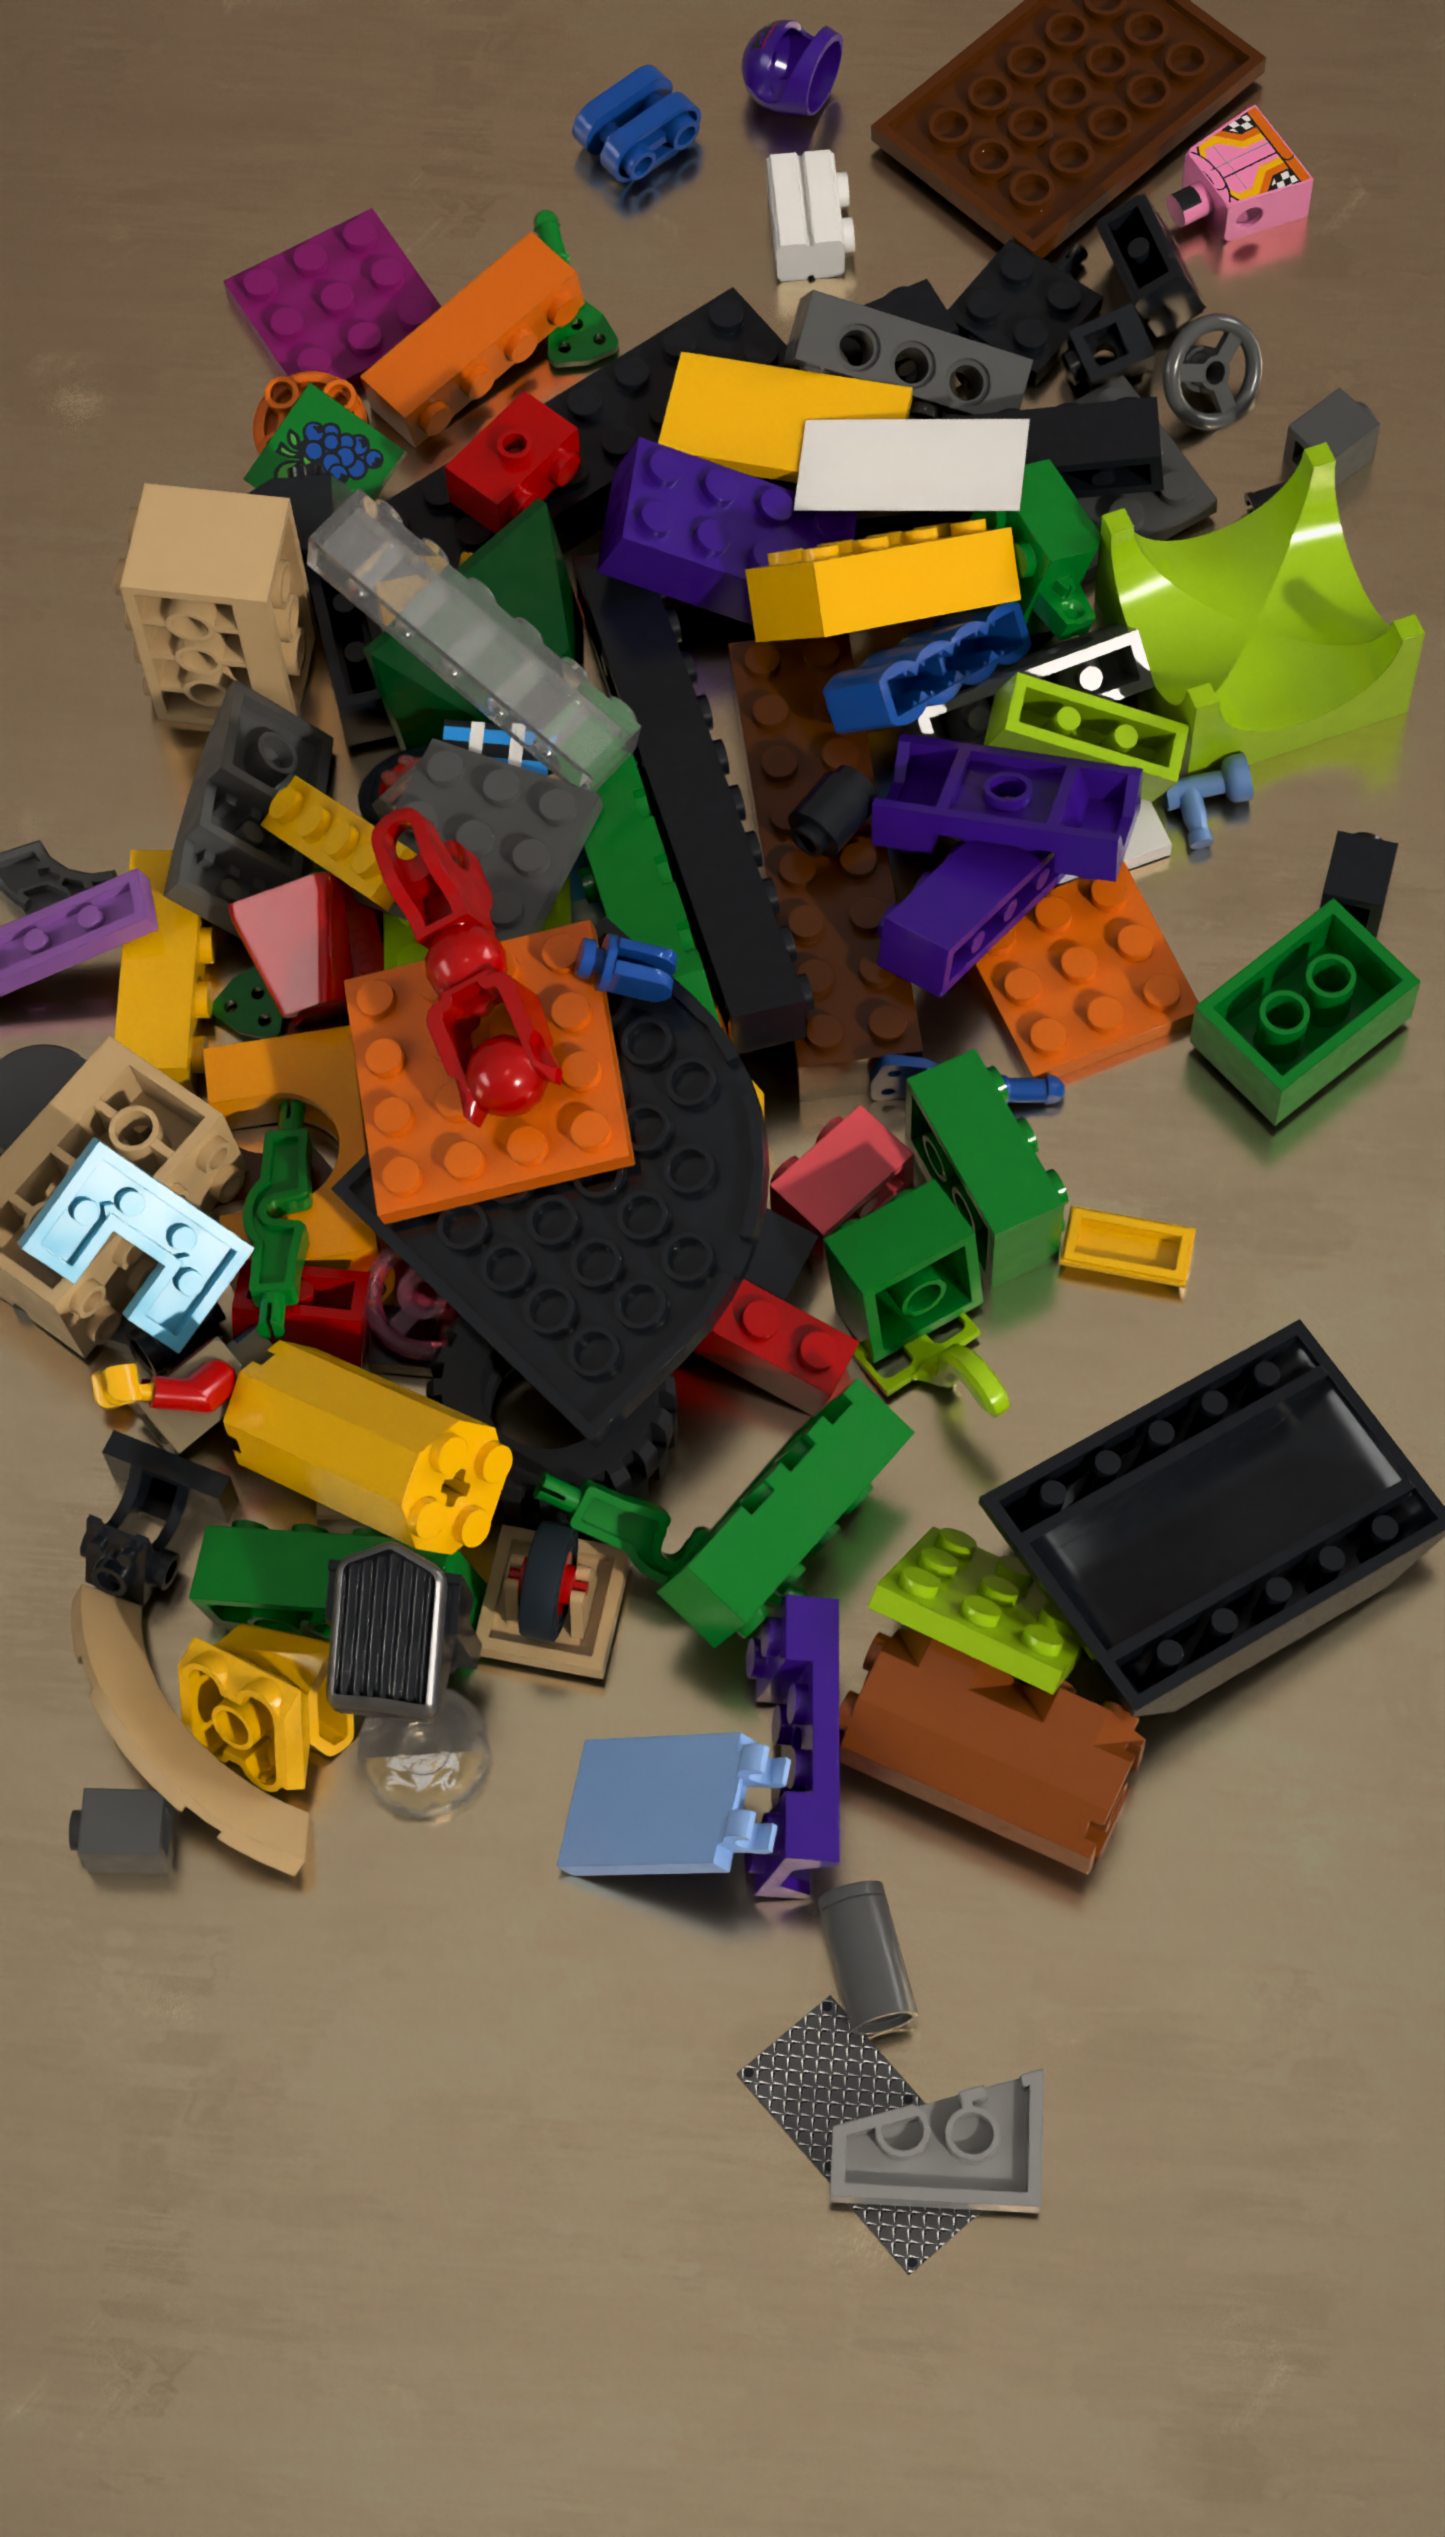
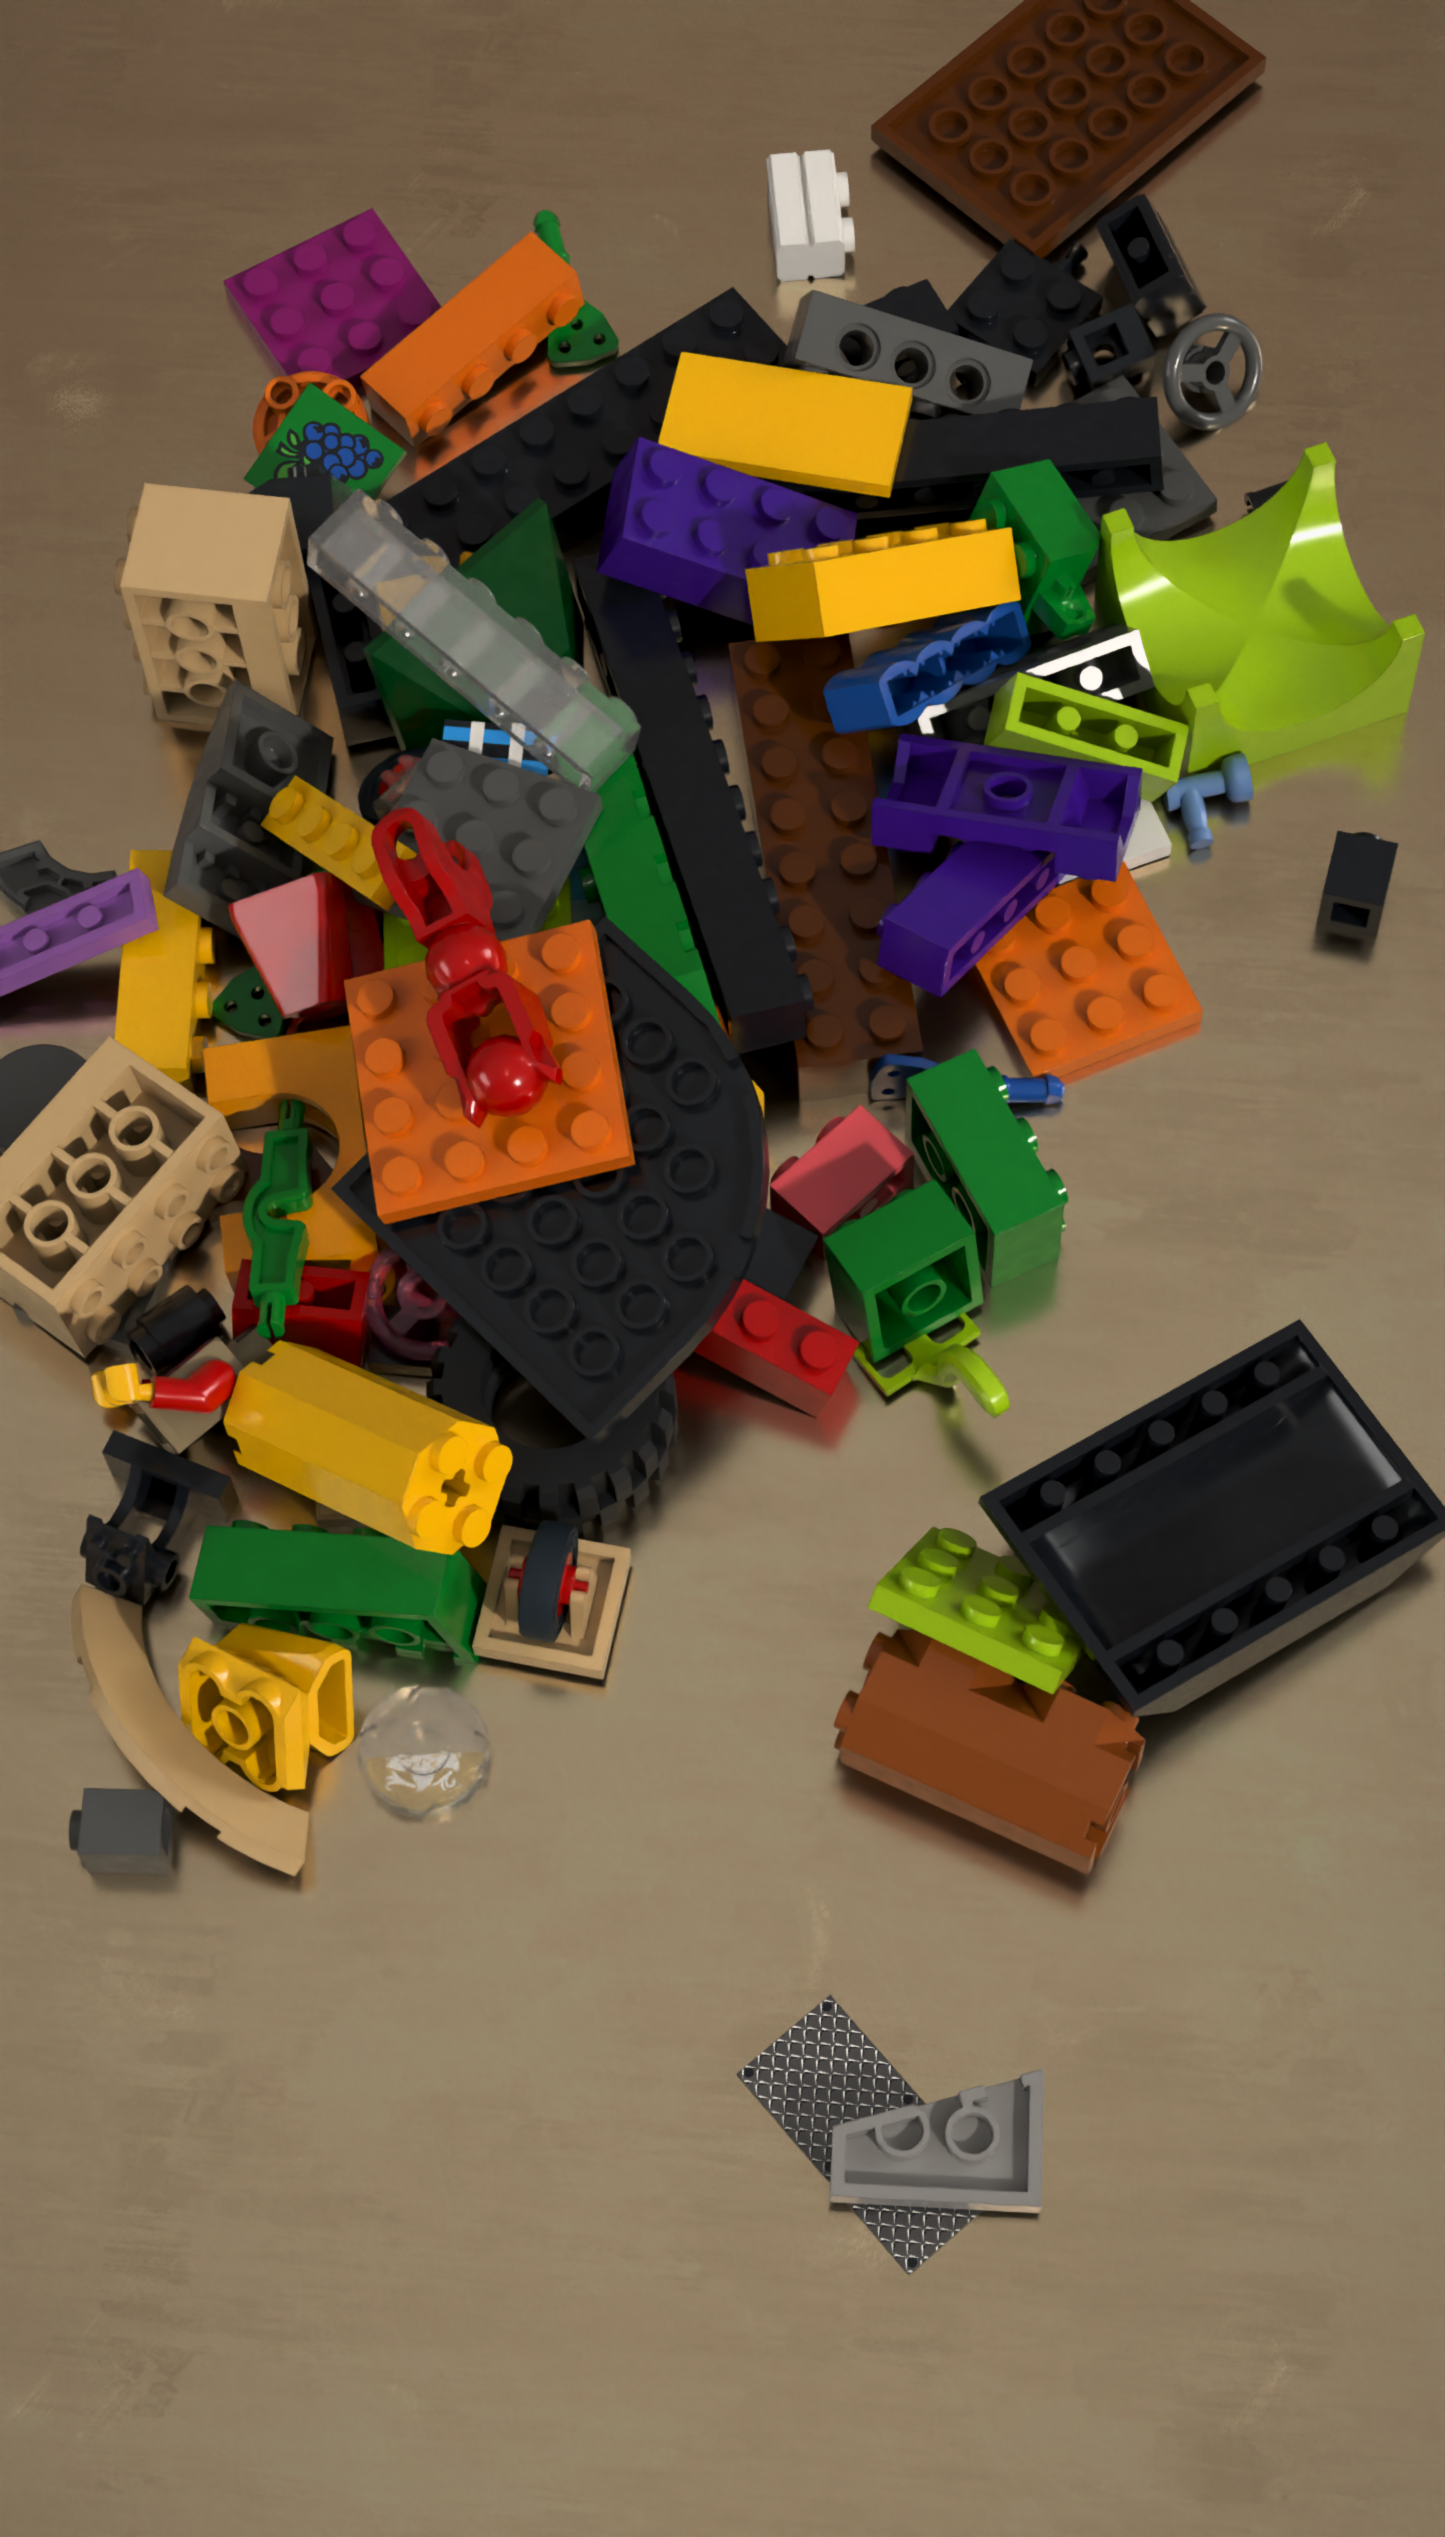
plate [17,1137,255,1354] -> none
black piece [325,1541,482,1723] -> none
red brick [444,390,581,534] -> none
green piece [533,1472,810,1607] -> none
light blue tile [556,1732,791,1876] -> none
blue brick [572,65,701,182] -> none
blue arm [575,933,678,1002] -> none
green wedge [657,1378,915,1648] -> none
dark purple helmet [741,20,843,116] -> none
dark purple piece [744,1595,840,1899] -> none
black brick [788,765,877,857] -> none
white sticker [794,419,1030,511] -> none
dark grey pin [817,1880,919,2035] -> none
yellow tile [1059,1206,1196,1288] -> none
bright pink torso [1167,105,1314,241] -> none
green brick [1190,898,1421,1126] -> none
dark grey brick [1283,387,1380,487] -> none

